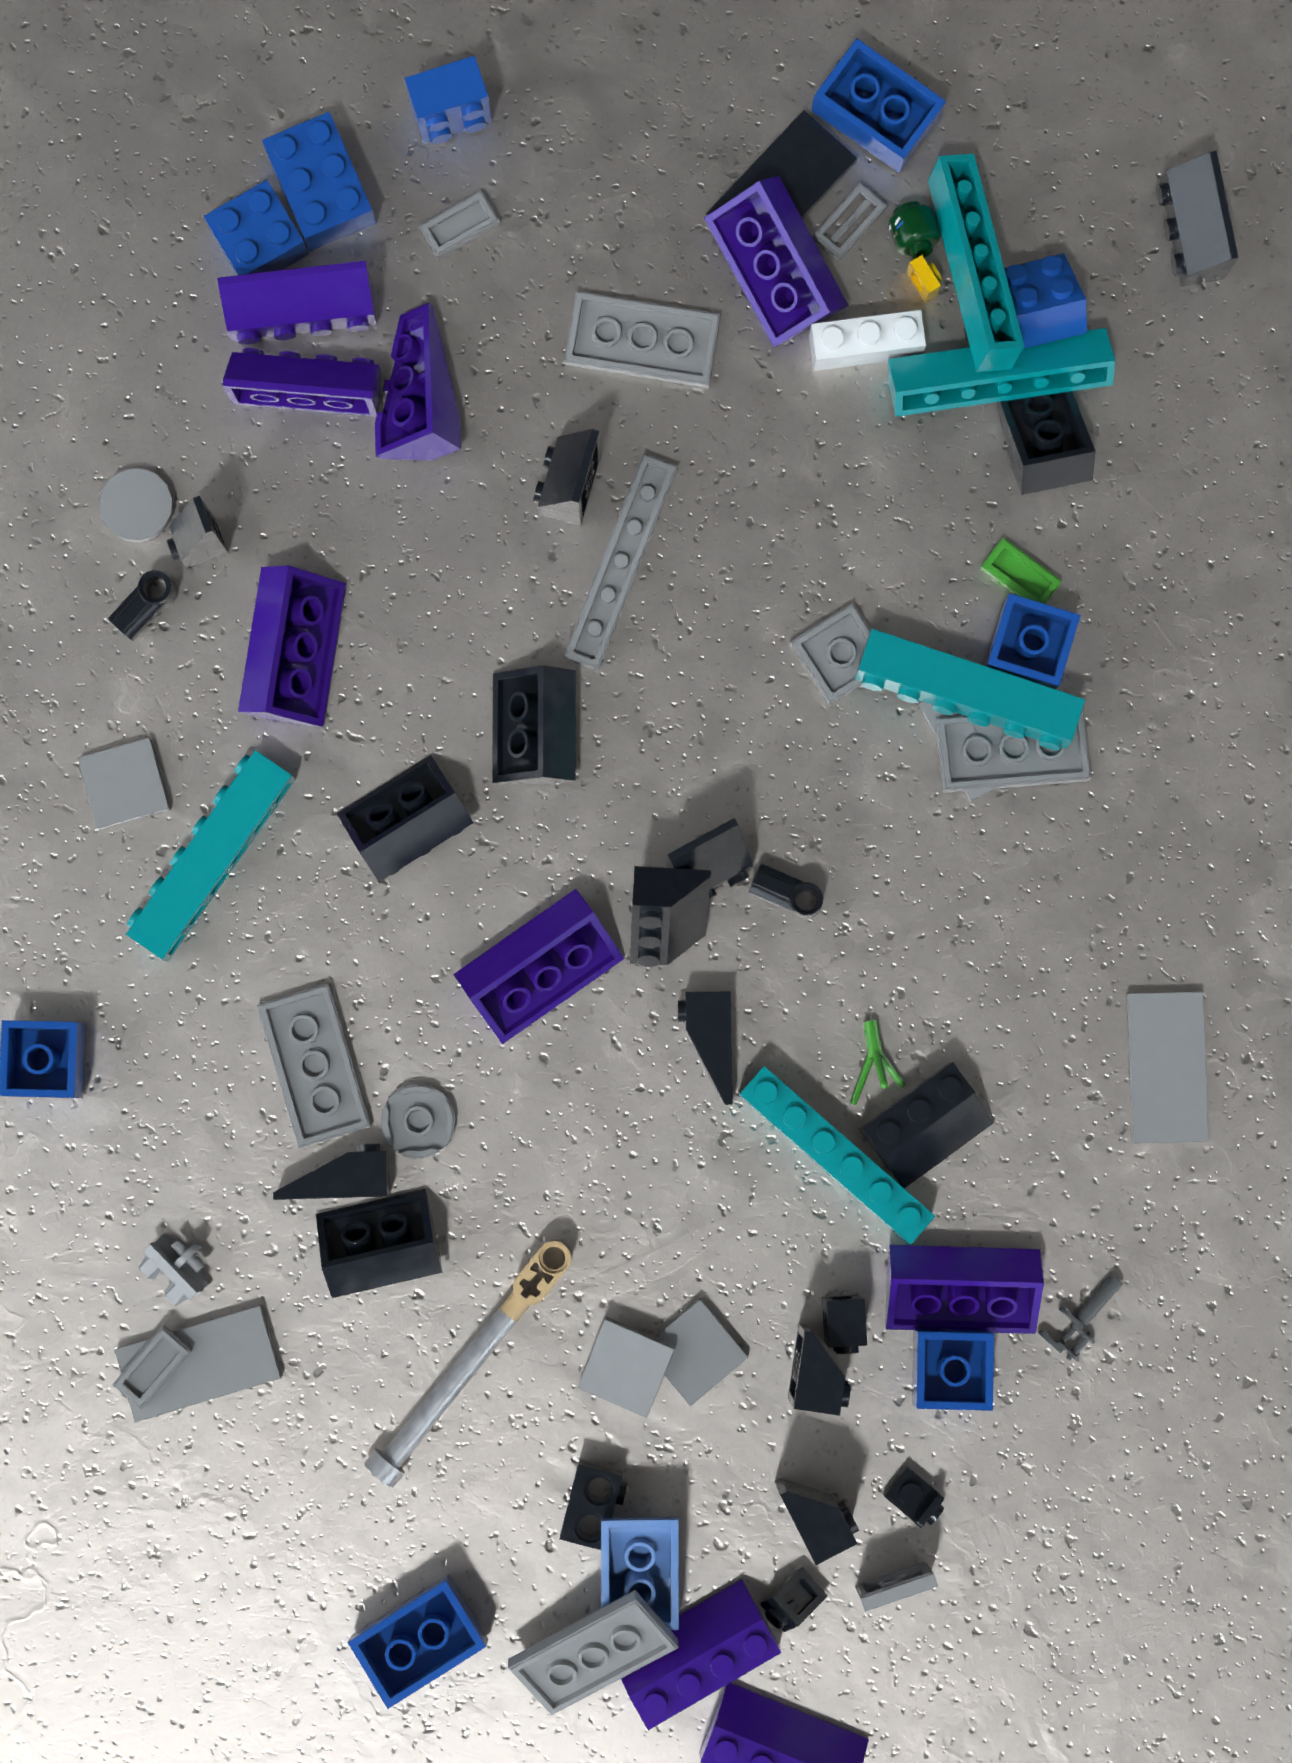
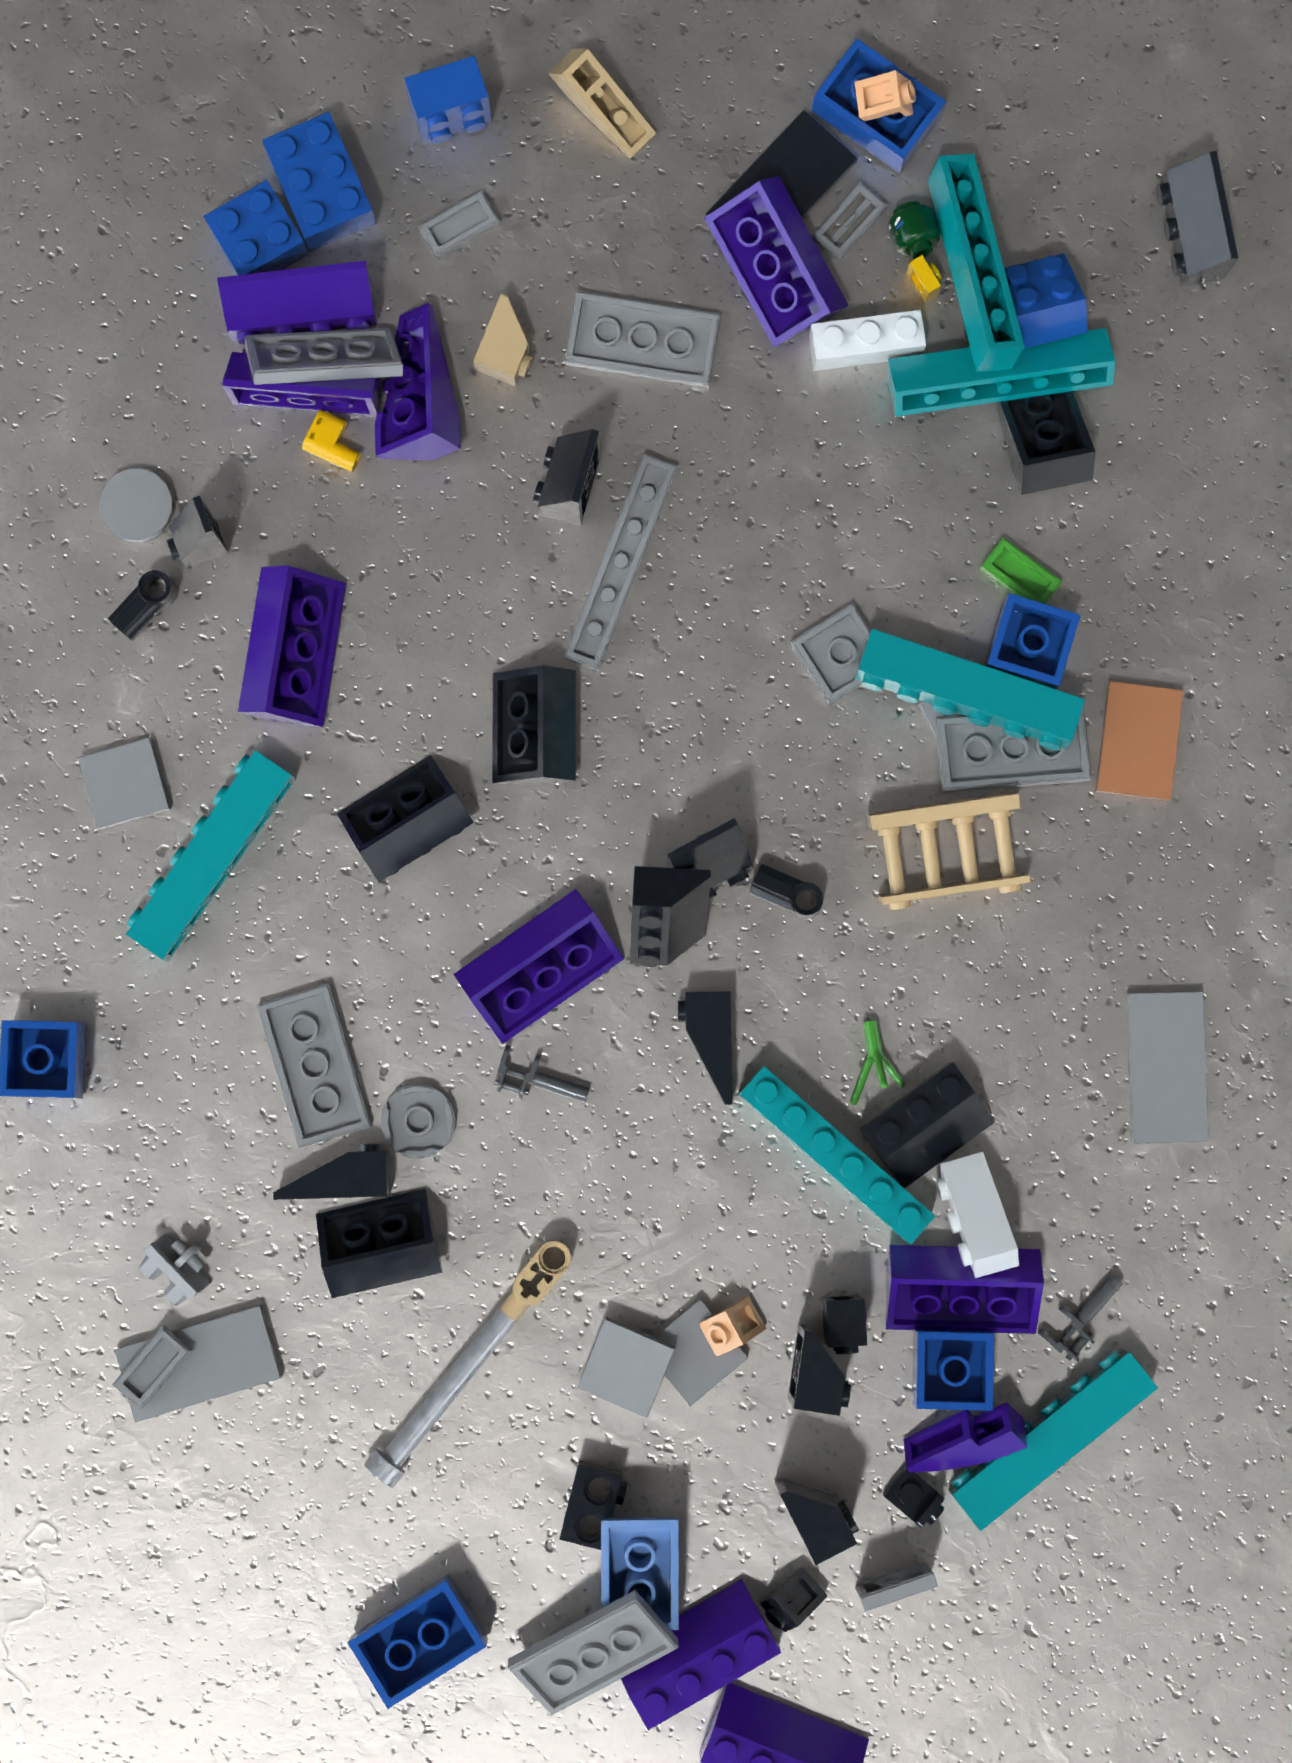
none -> light grey tile [245,327,403,385]
none -> yellow piece [302,410,361,472]
none -> tan slope [473,294,533,386]
none -> dark grey piece [494,1045,590,1103]
none -> tan slope [548,48,656,158]
none -> light nougat bracket [700,1295,767,1356]
none -> light nougat bracket [855,70,916,121]
none -> tan fence [867,792,1031,910]
none -> dark purple slope [903,1402,1027,1472]
none -> white brick [936,1152,1019,1278]
none -> teal brick [948,1349,1158,1531]
none -> nougat tile [1095,681,1183,801]

